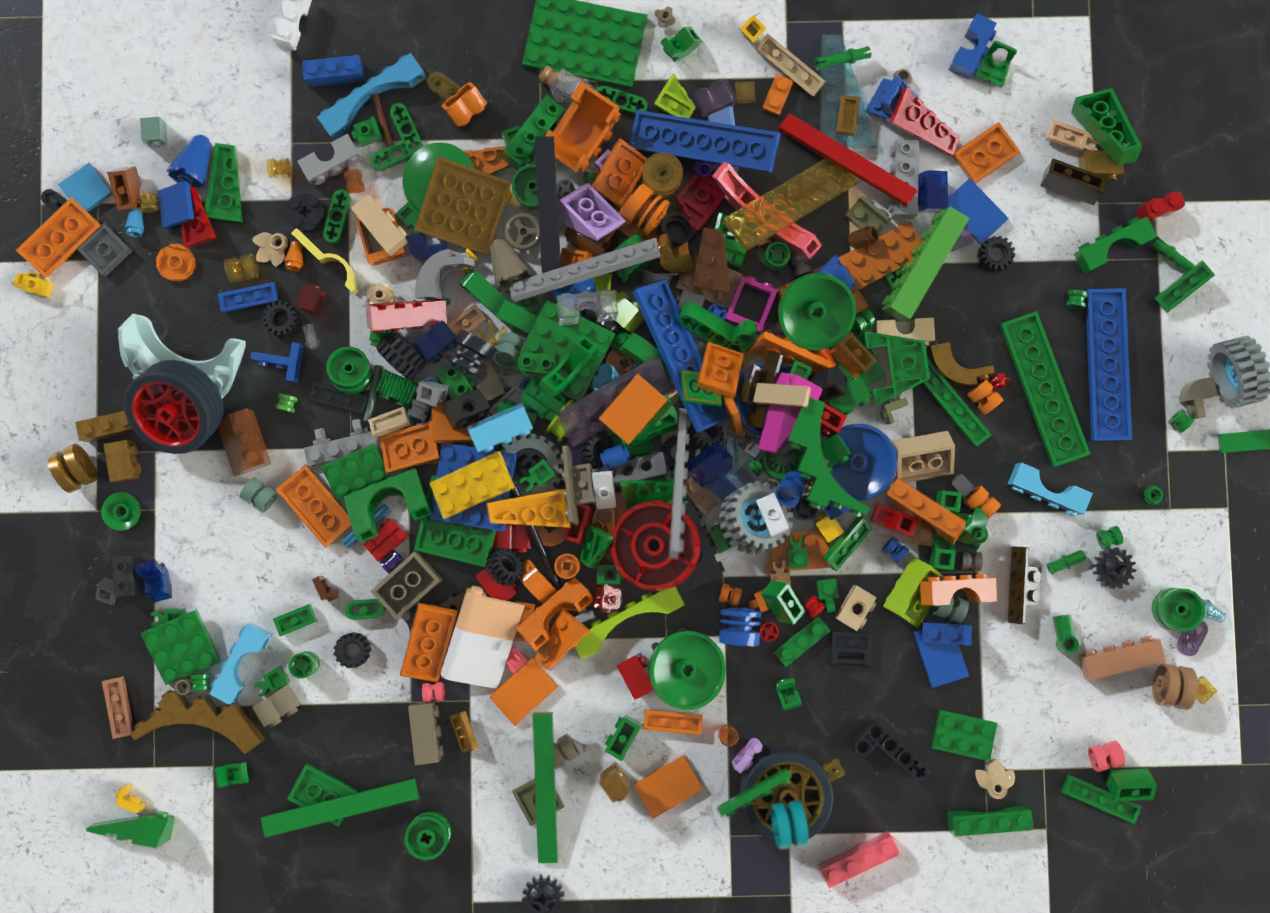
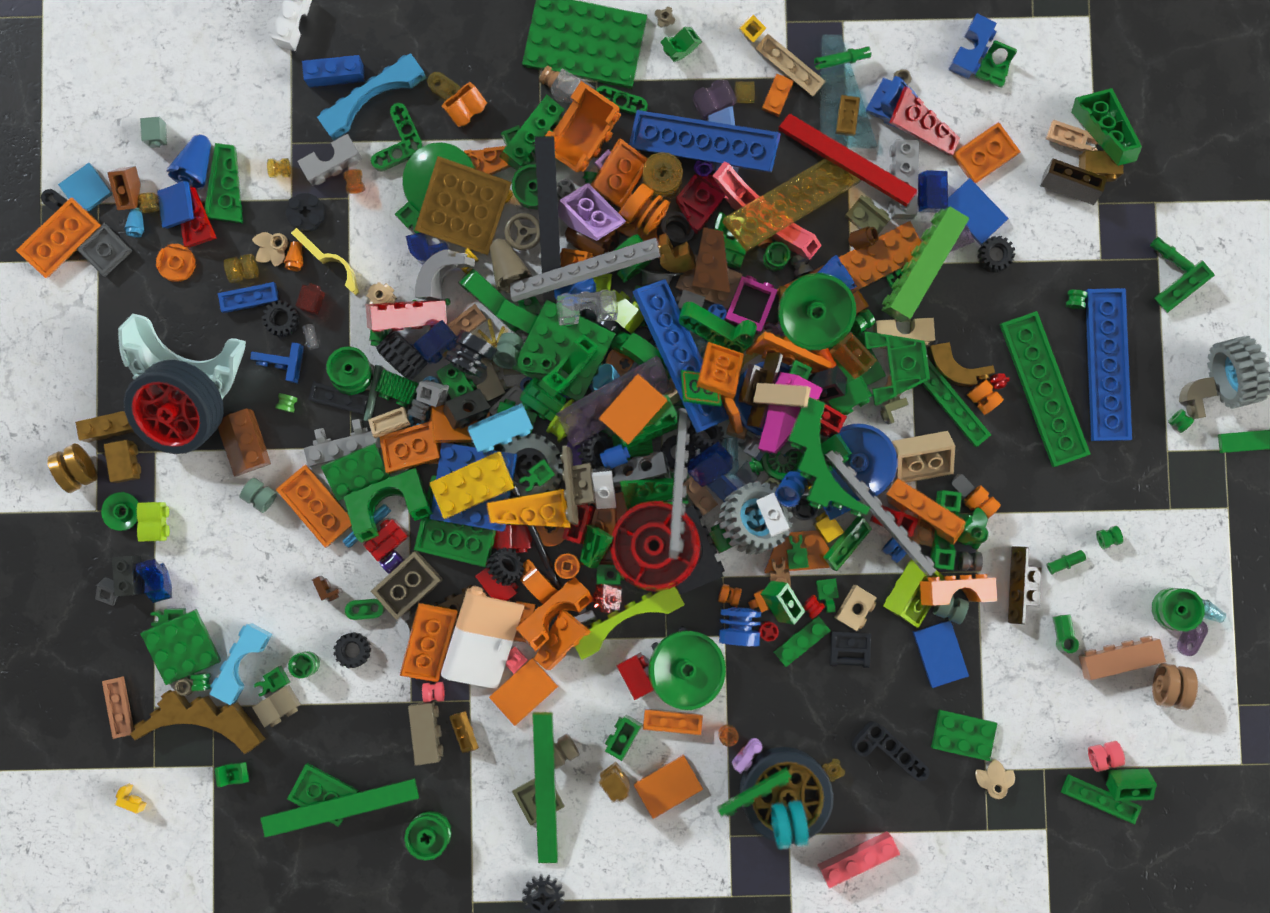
yellow piece [12,271,54,298] -> none
green wedge [86,811,175,849] -> none
green plate [273,604,318,637] -> none
green beam [323,189,352,245] -> none
green brick [351,116,383,147] -> none
tan brick [351,193,408,256] -> none
orange window [356,208,408,266] -> none
copper bar [371,93,393,148] -> none
lime wing [654,74,696,118] -> none
green bracket [775,678,802,711] -> none
blue bracket [922,622,972,646] -> none
green arch [947,806,1033,837] -> none
medium azure arch [1007,462,1093,517] -> none
green arch [1073,217,1158,274] -> none
black gear [1092,547,1137,589] -> none
red brick [1136,192,1185,222] -> none
green plate [1144,486,1163,505] -> none
clear yellow plate [1196,676,1218,704] -> none
none -> lime brick [137,502,170,542]
none -> light grey plate [824,450,936,576]

